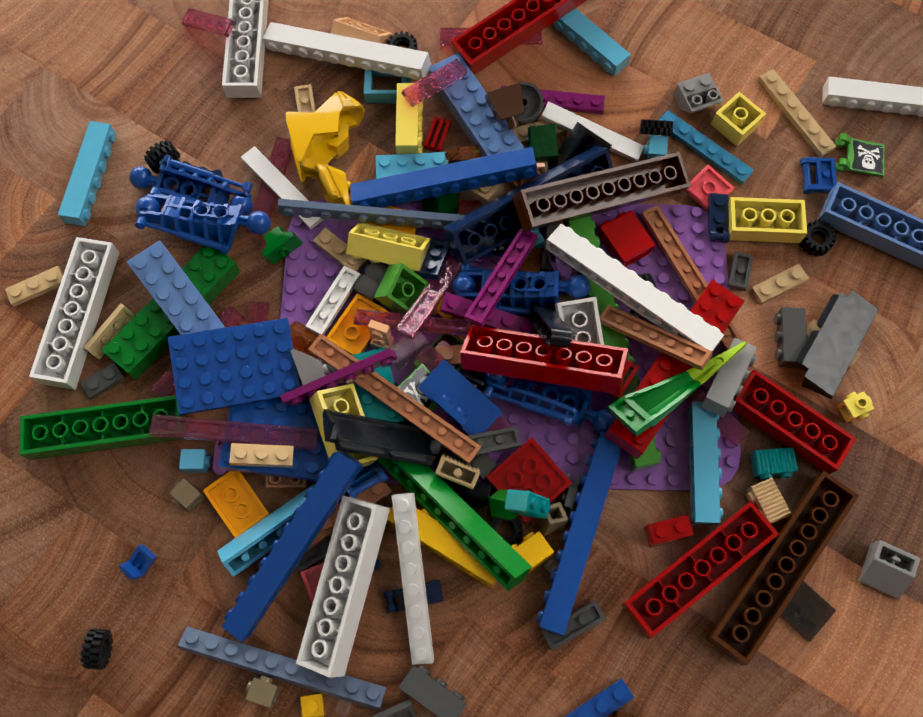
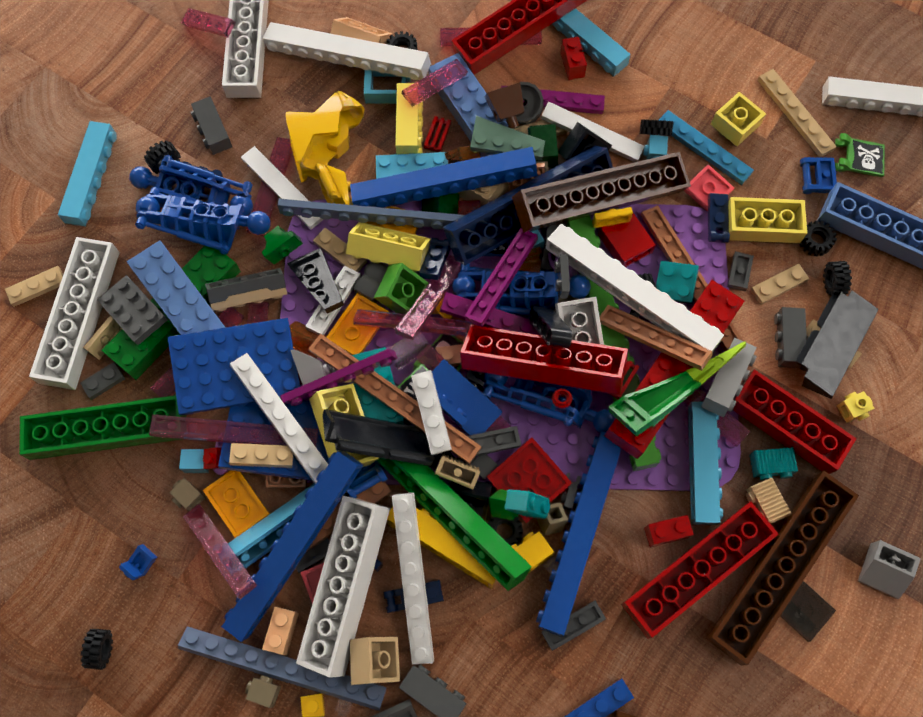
tan plate [294,84,316,113] -> none
light nougat plate [368,320,395,349] -> none
light grey slope [673,73,724,113] -> none
none -> dark grey plate [97,275,168,345]
none -> clear pink tile [183,504,258,599]
none -> dark grey brick [191,96,233,155]
none -> red plate [203,447,222,470]
none -> dark grey piece [205,268,287,312]
none -> white plate [230,353,328,484]
none -> light nougat brick [262,607,299,655]
none -> wing [287,248,344,313]
none -> tan brick [350,637,400,685]
none -> white plate [411,370,452,455]
none -> sand green wing [470,116,545,160]
none -> red plate [552,389,572,409]
none -> dark grey plate [554,254,570,299]
none -> red piece [560,36,587,80]
none -> yellow plate [592,207,633,228]
none -> teal plate [656,261,699,304]
none -> black tyre [823,261,852,296]

